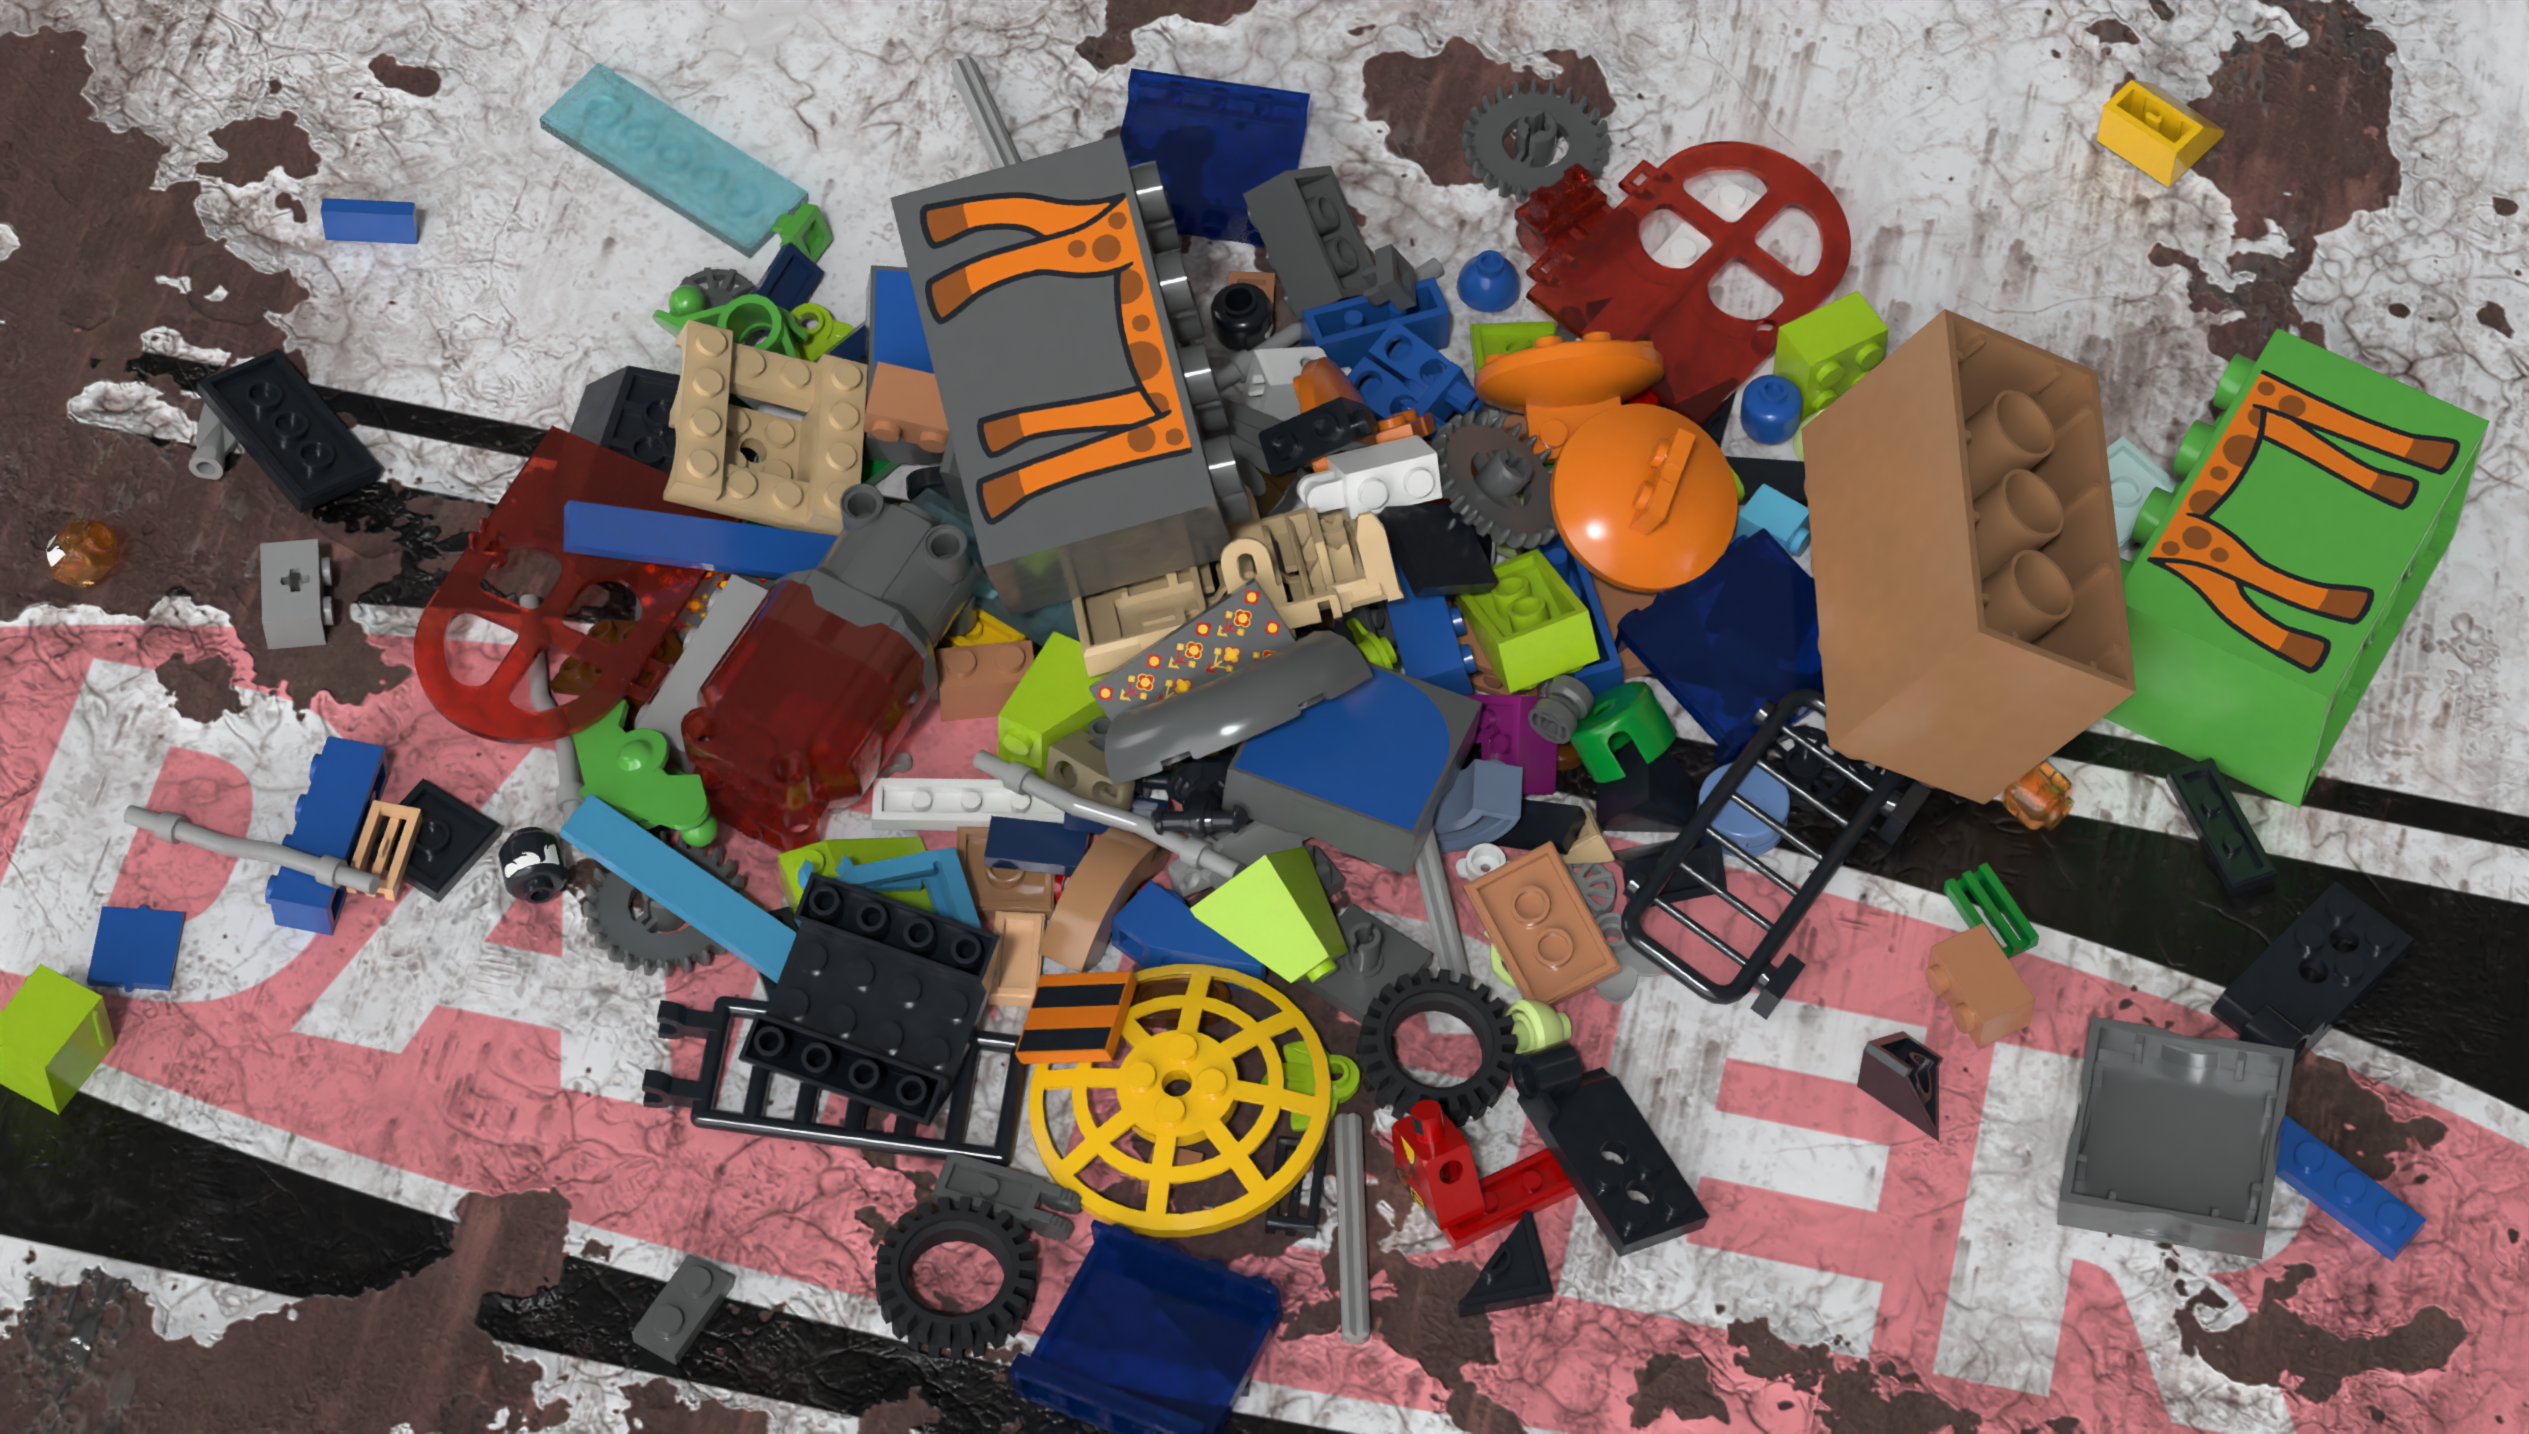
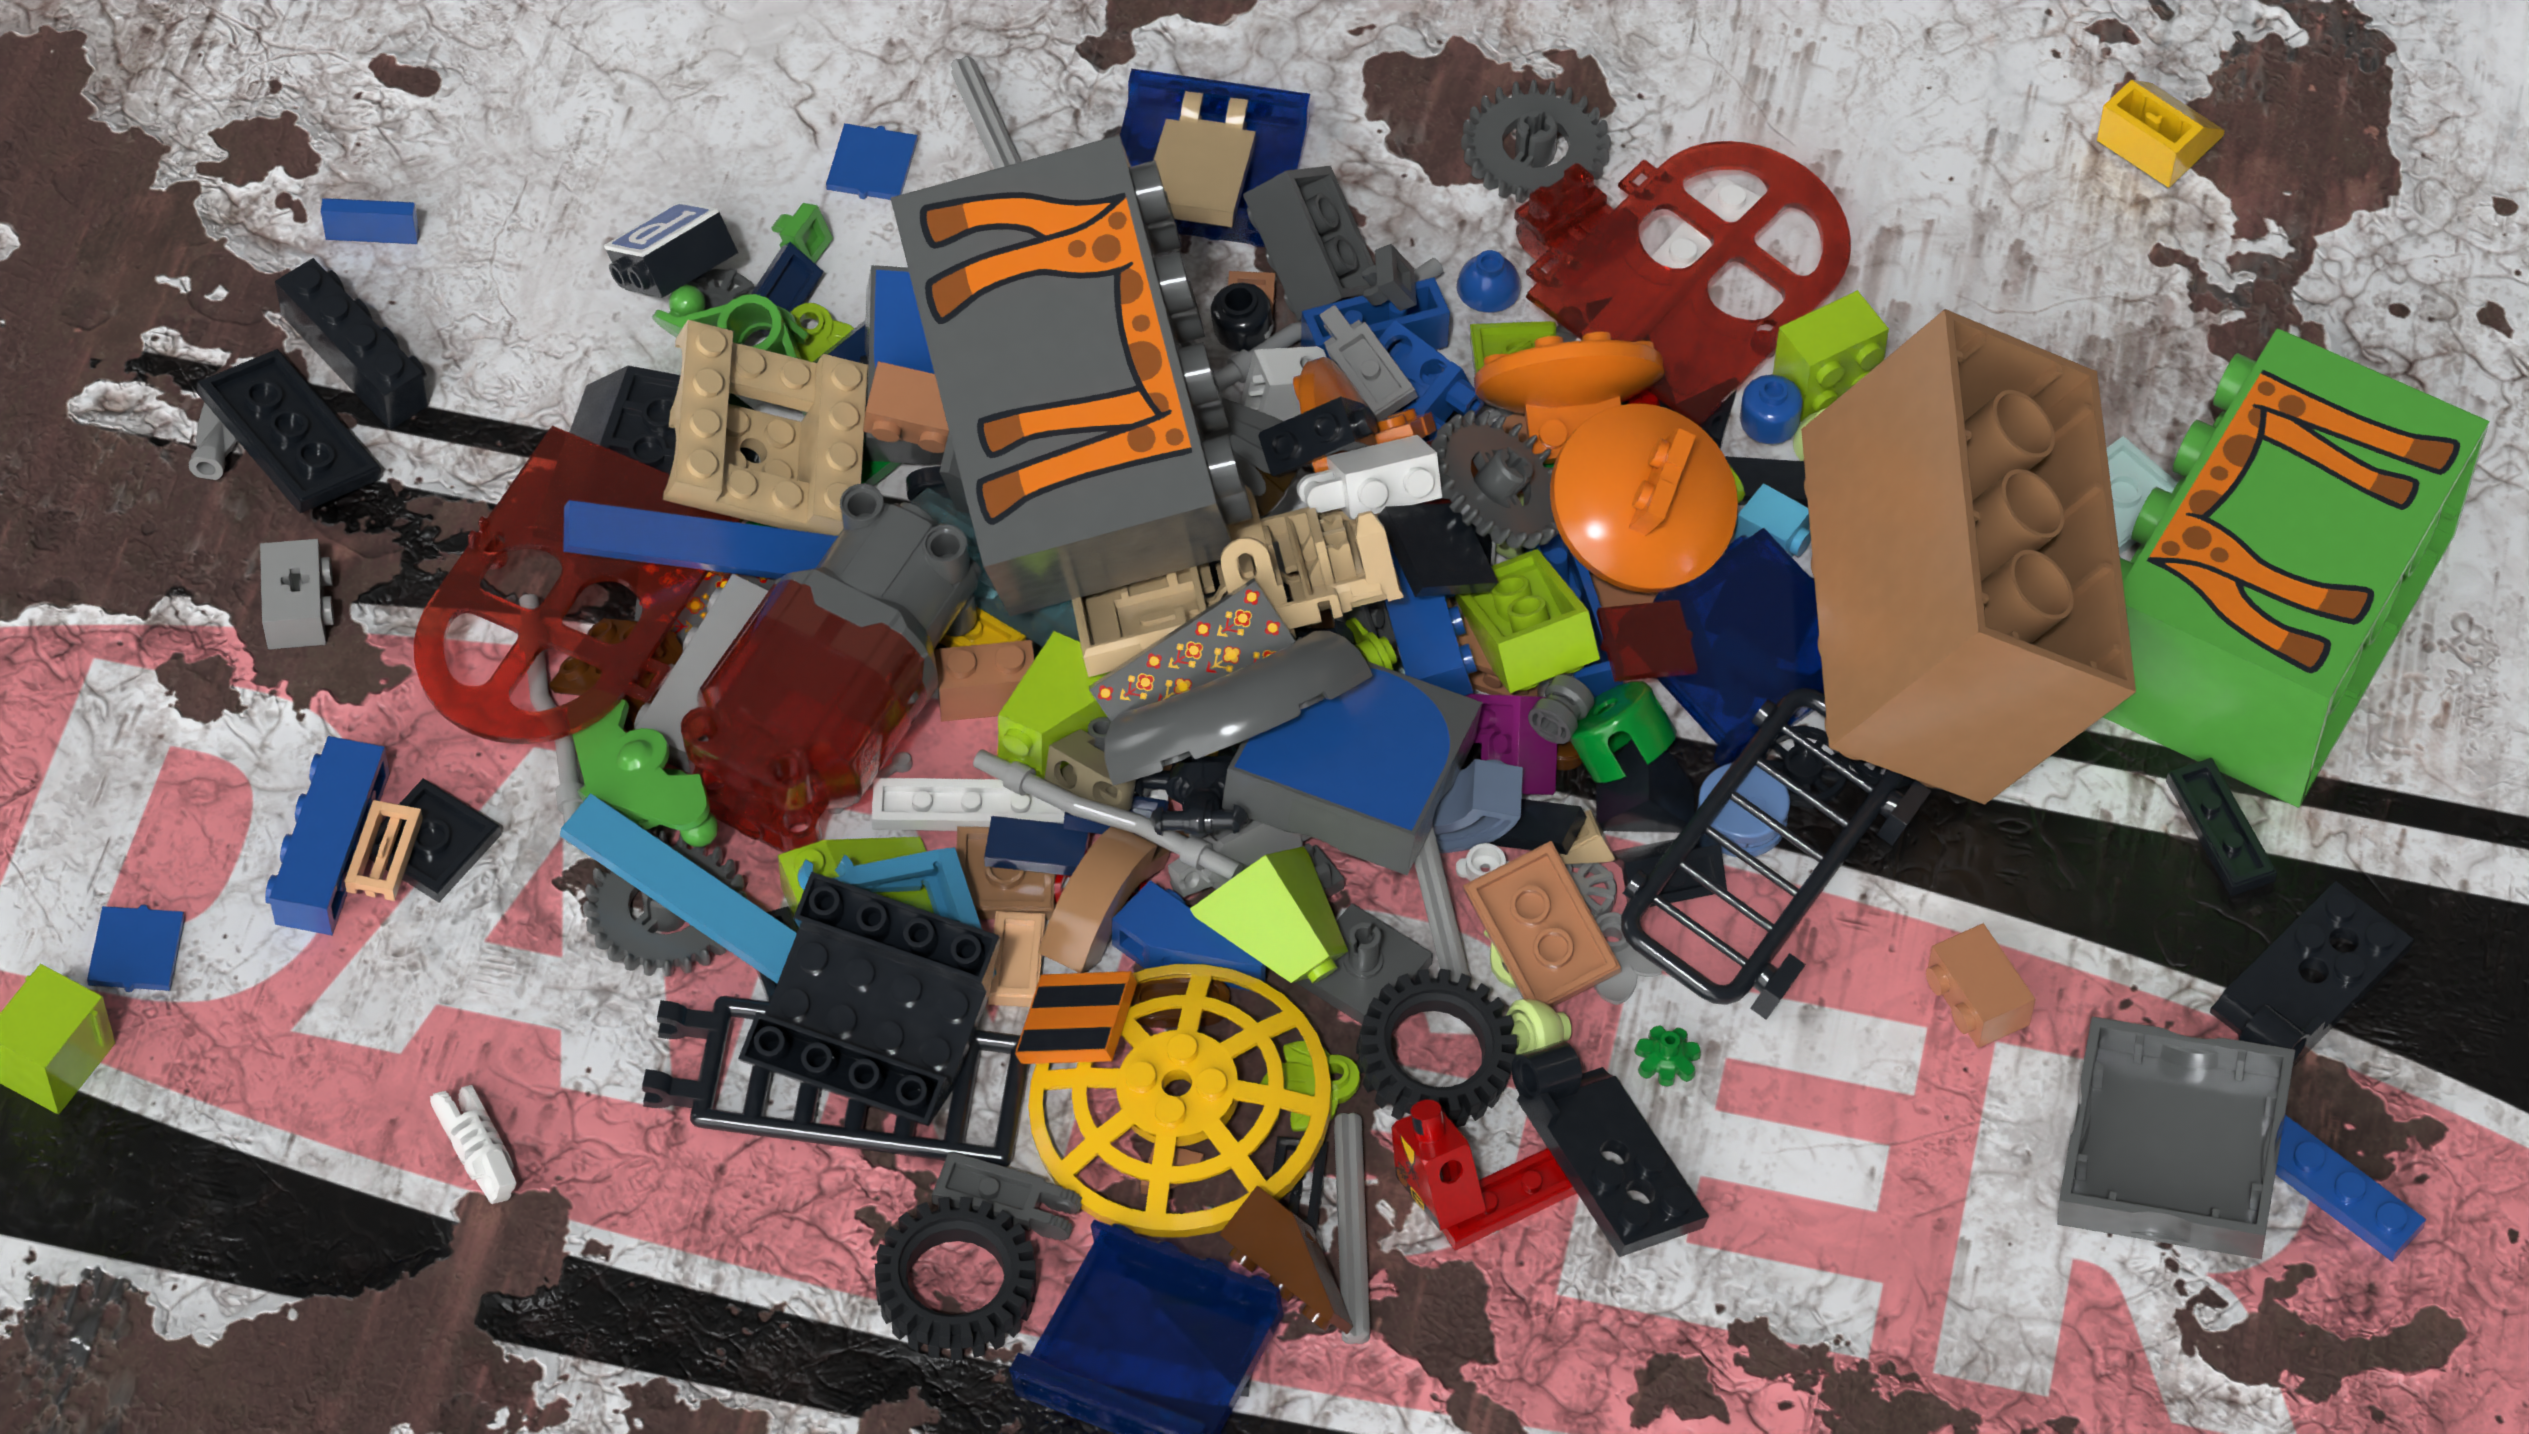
clear orange head [45,518,119,589] -> none
light grey bar [124,805,380,895] -> none
black head [498,827,568,904] -> none
clear light blue tile [539,63,809,259] -> none
dark grey plate [632,1254,733,1365] -> none
black tile [1458,1211,1553,1318] -> none
black slope [1857,1031,1944,1142] -> none
green tile [1943,862,2039,959] -> none
clear orange head [2001,759,2075,830] -> none
none -> black brick [275,258,428,430]
none -> white hinge [430,1085,516,1204]
none -> black piece [604,201,739,298]
none -> blue piece [826,123,918,200]
none -> tan tile [1154,91,1256,227]
none -> reddish brown slope [1219,1186,1353,1334]
none -> light grey hinge [1319,305,1418,422]
none -> clear red piece [1596,600,1698,682]
none -> green plant [1634,1025,1701,1087]

